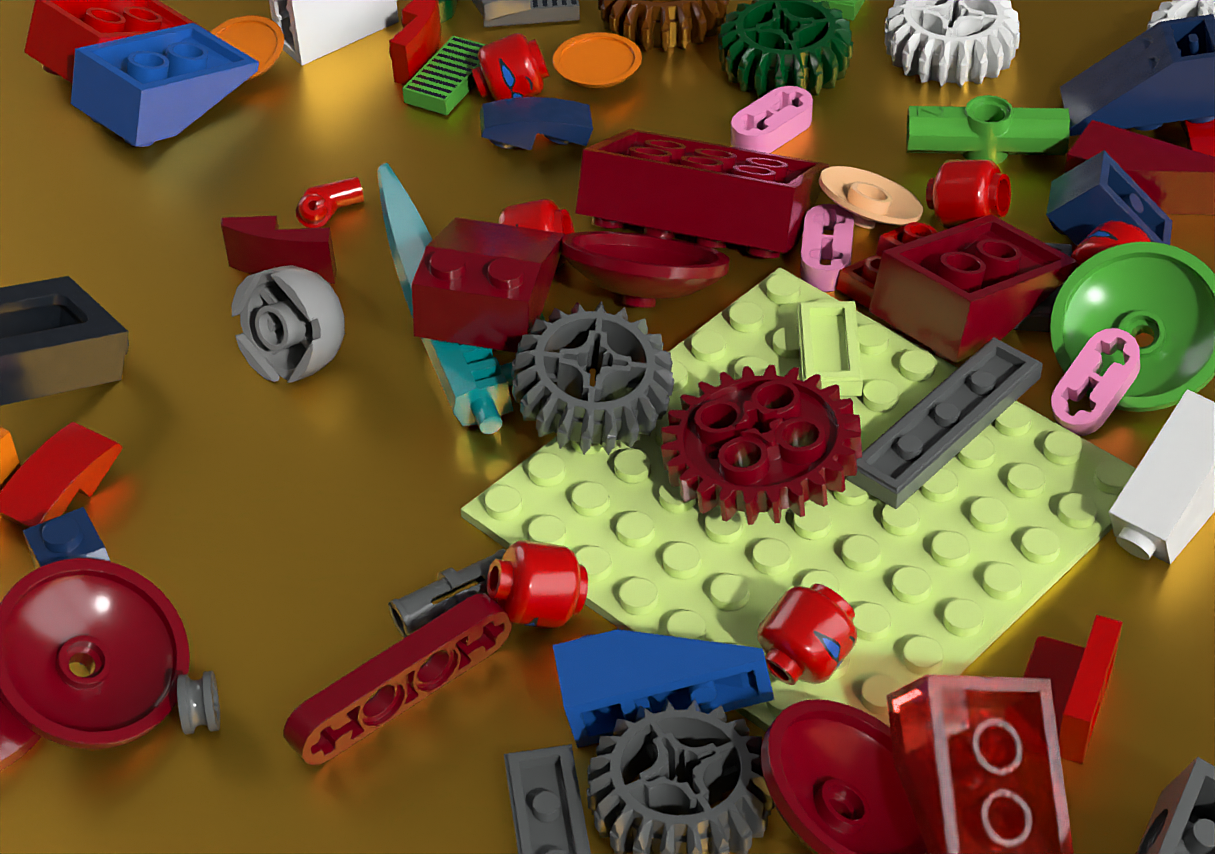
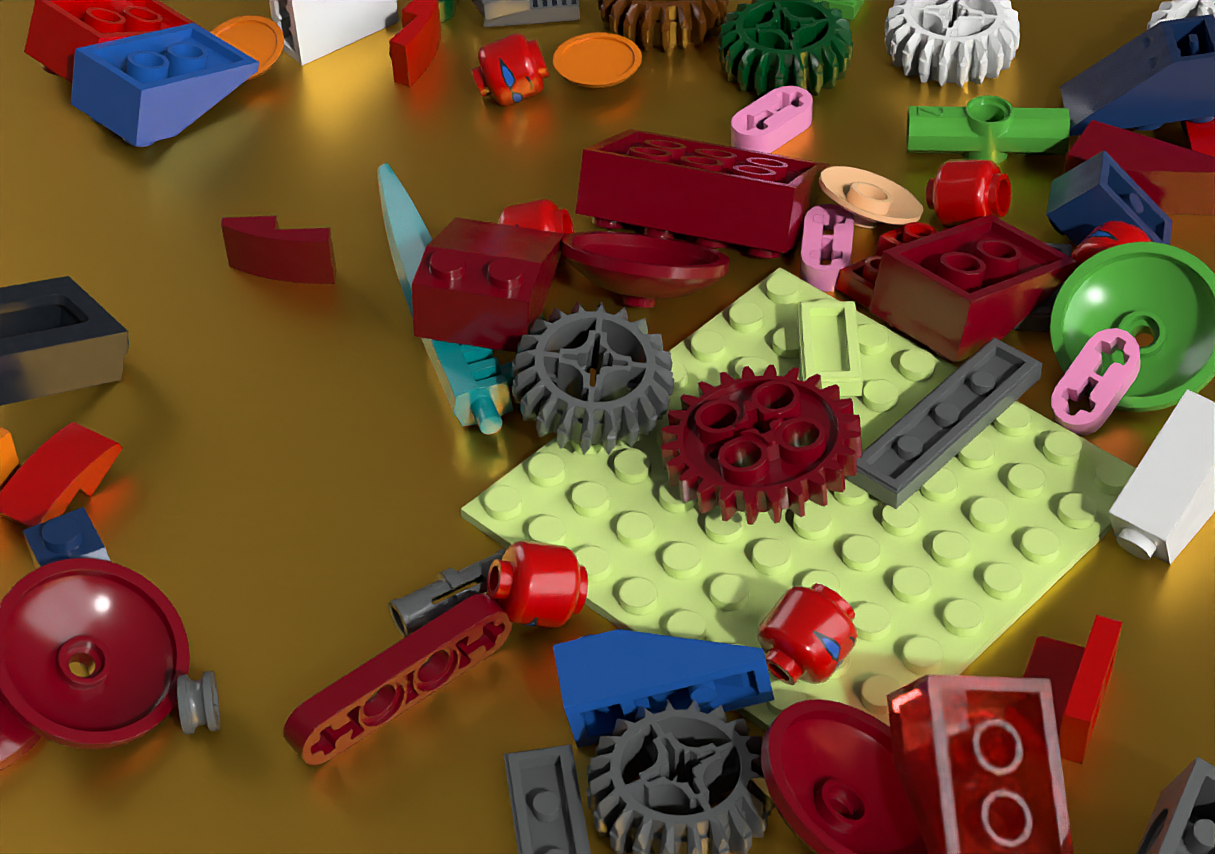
light grey cylinder [231,265,345,383] -> none
red arm [295,177,364,228] -> none
bright green tile [402,36,485,115] -> none
dark blue slope [480,97,593,150] -> none

